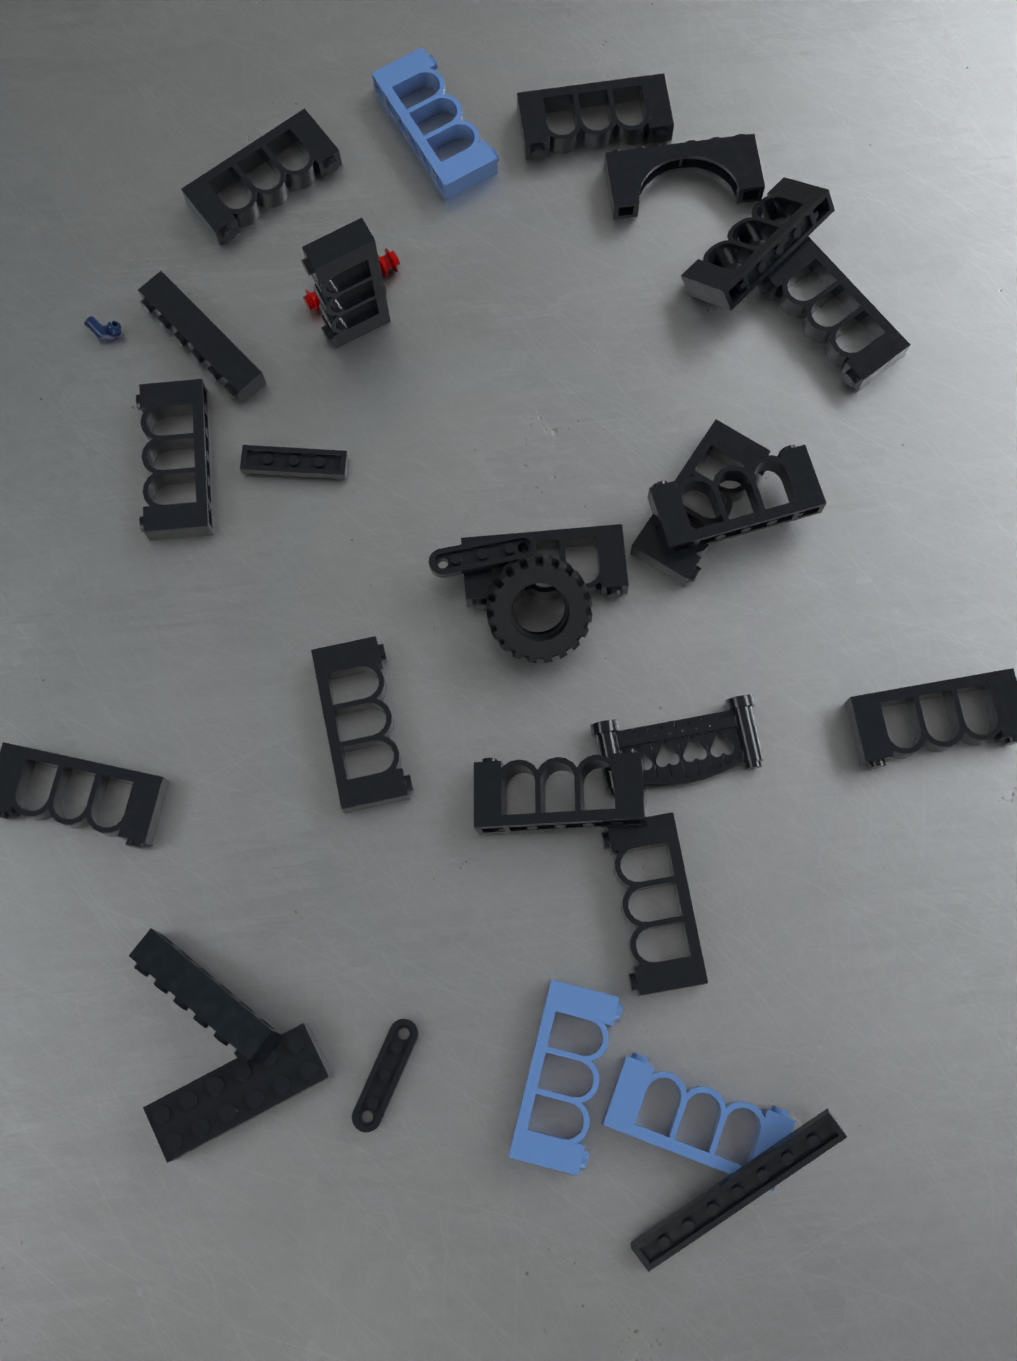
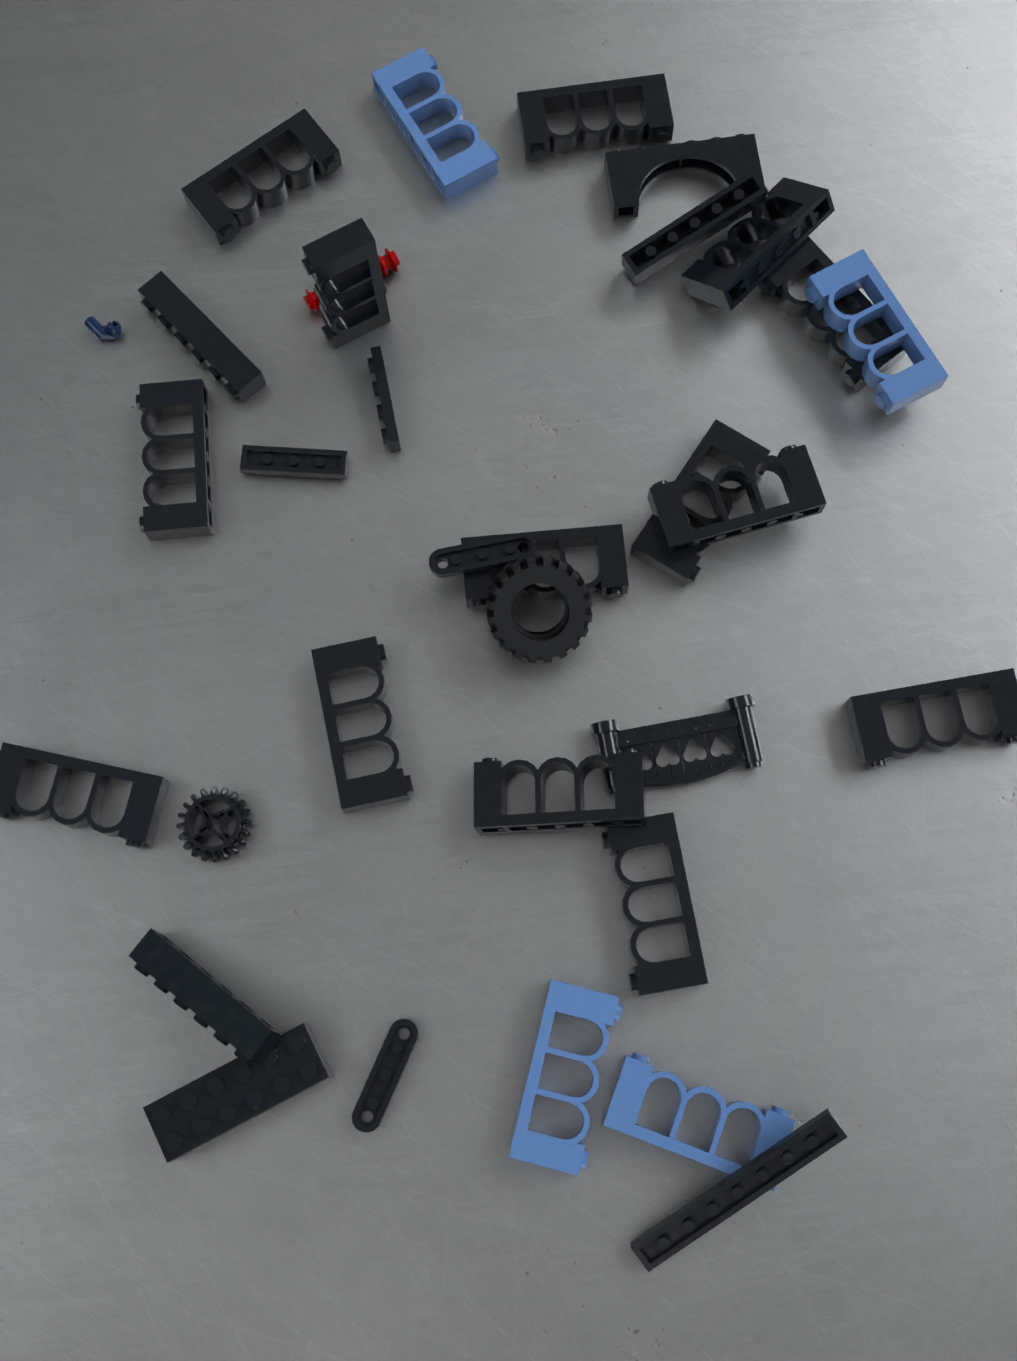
none -> black gear [176,787,254,863]
none -> black plate [367,346,401,453]
none -> black brick [622,170,768,286]
none -> medium blue fence [804,249,949,416]

